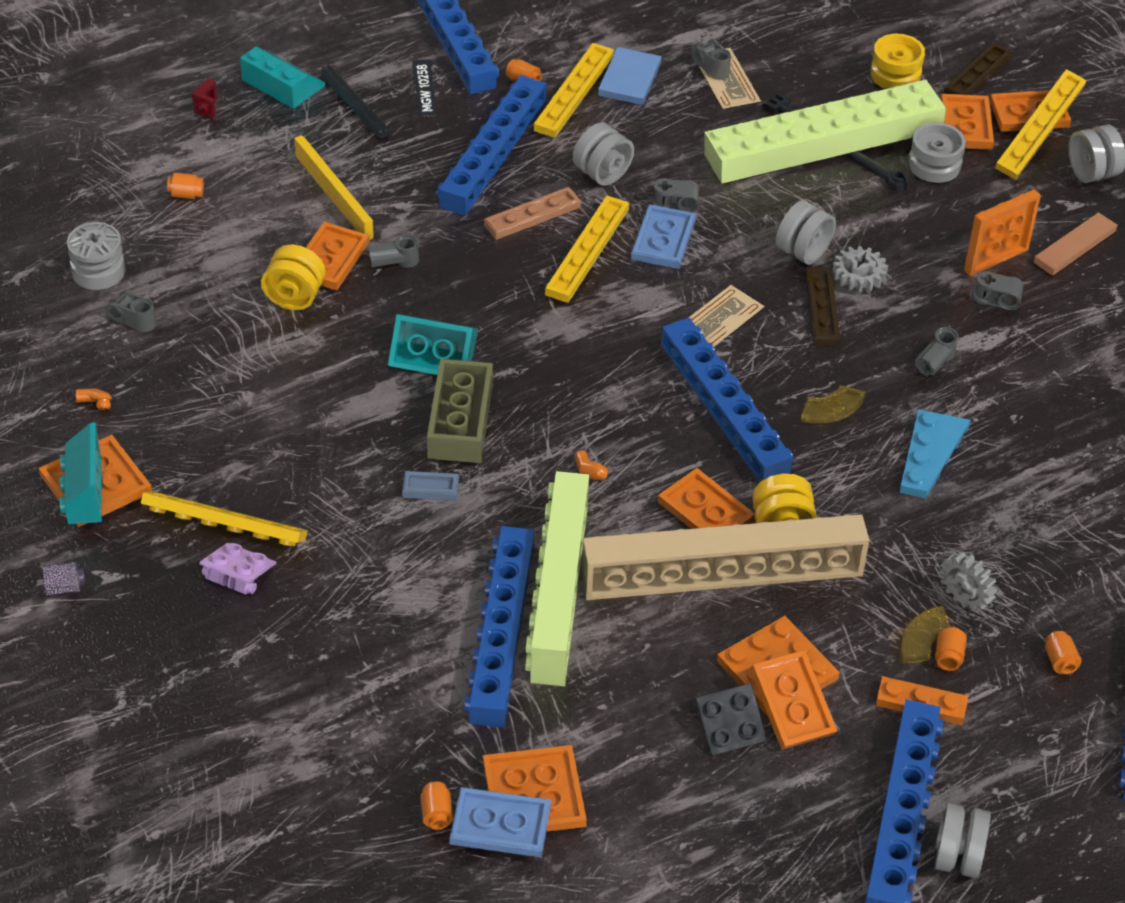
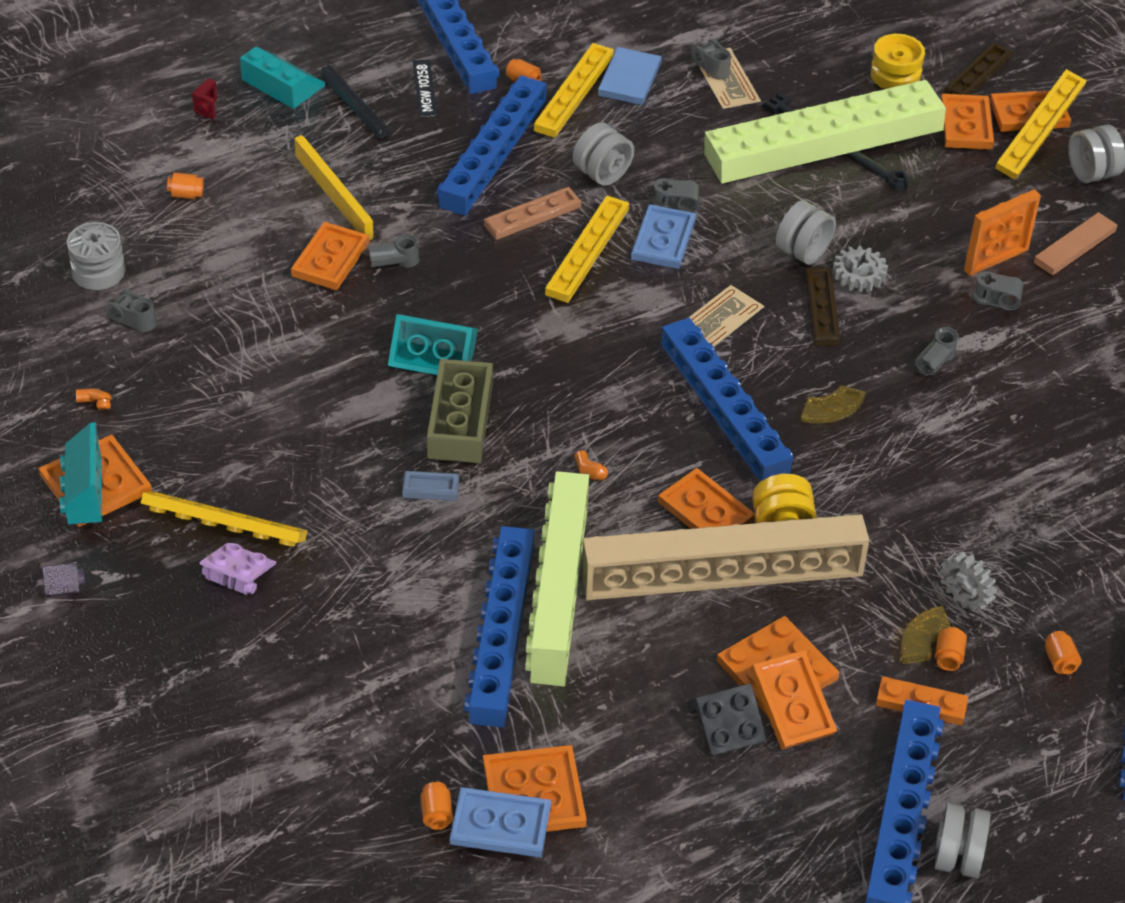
yellow wheel [261,244,326,310] -> none
dark azure wing [900,409,971,498] -> none
light grey wheel [909,122,966,183] -> none

